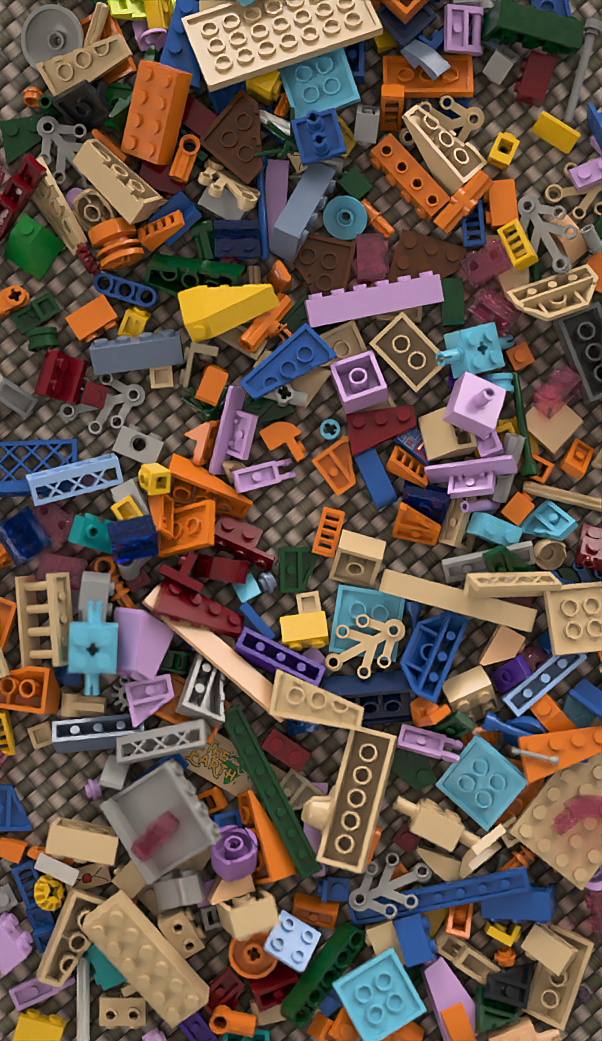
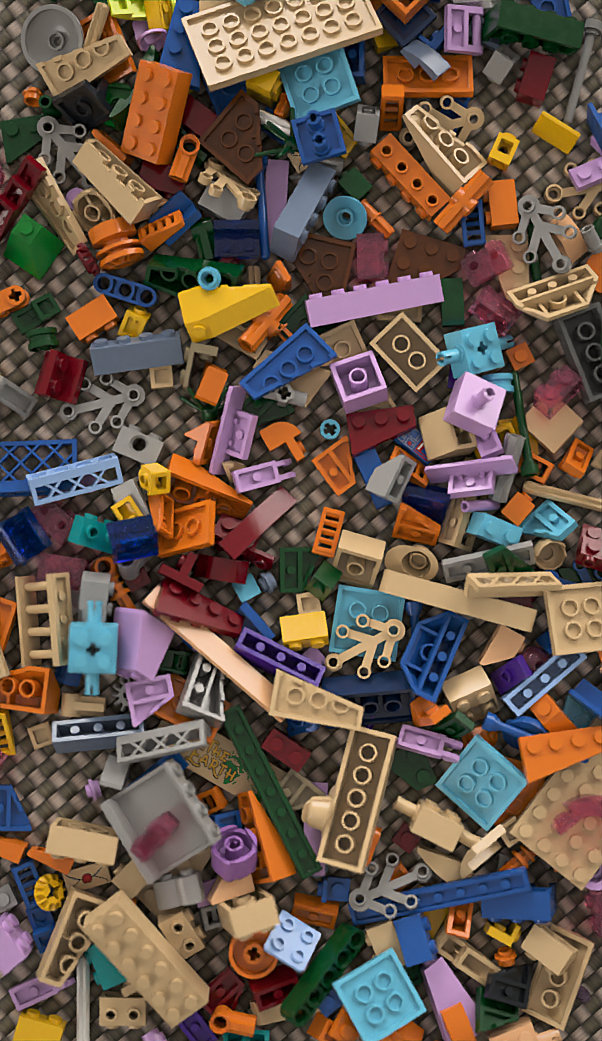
white sticker [34,852,79,886] -> none
dark red plate [81,381,109,410] -> none
yellow slope [497,218,539,272] -> none
light grey hinge [511,748,559,765] -> none
none -> medium azure plate [198,267,221,290]
none -> dark red slope [218,486,297,561]
none -> dark green brick [305,560,343,602]
none -> light grey slope [365,454,417,504]
none -> tan piece [385,545,439,580]

